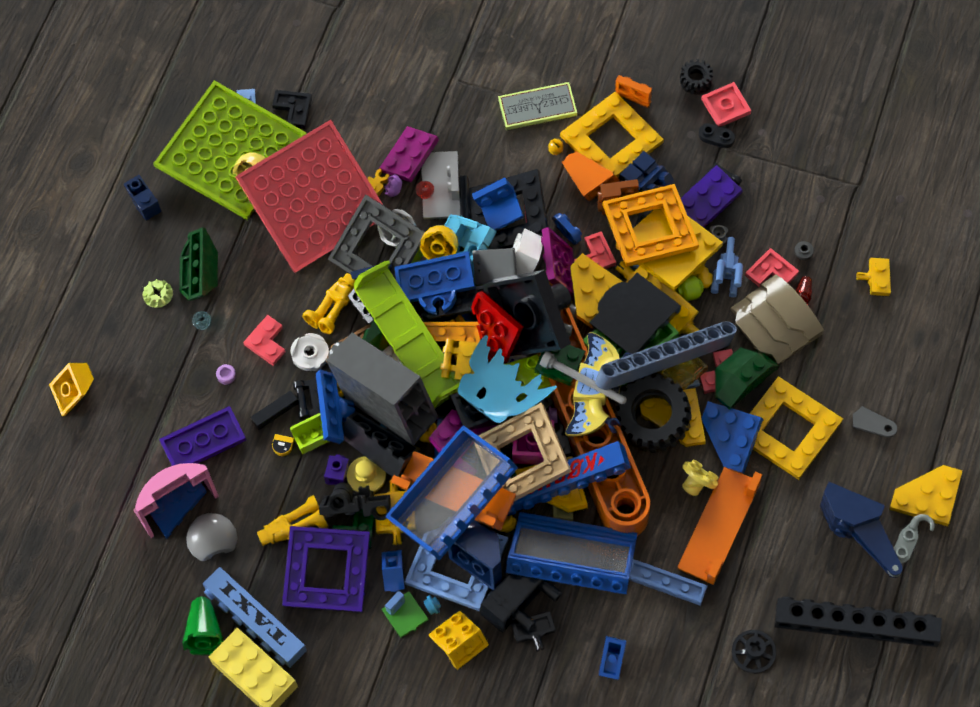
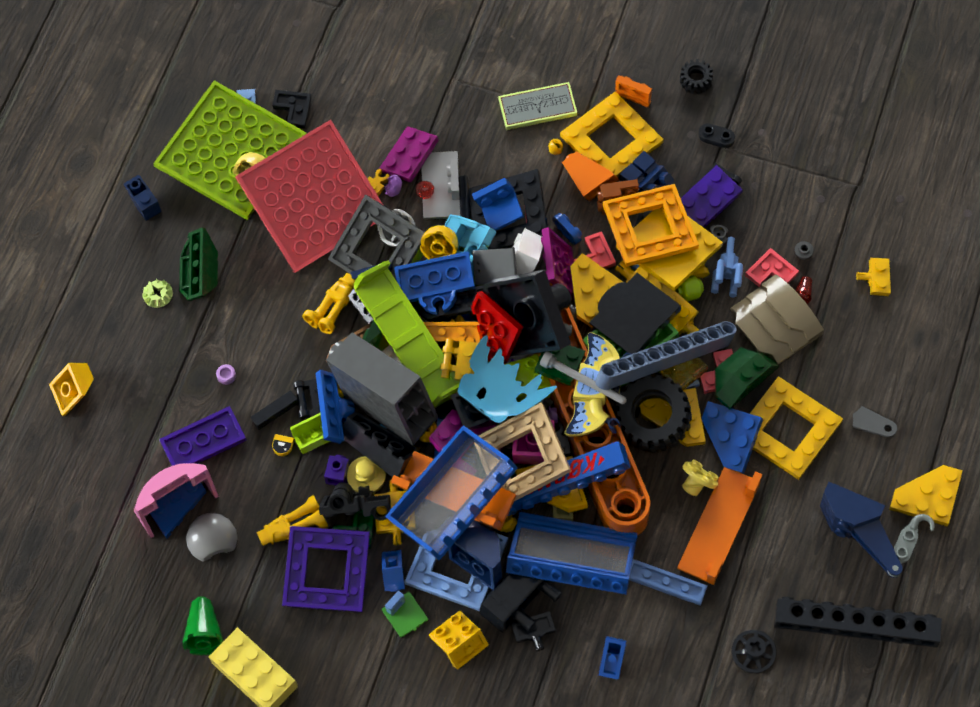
clear light blue plate [192,311,211,330] -> none
medium blue brick [202,567,307,668] -> none
coral plate [243,315,285,366] -> none
white plate [291,333,329,371] -> none
dark azure plate [424,595,441,615] -> none
yellow hinge [698,272,713,288] -> none
coral plate [701,82,751,127] -> none

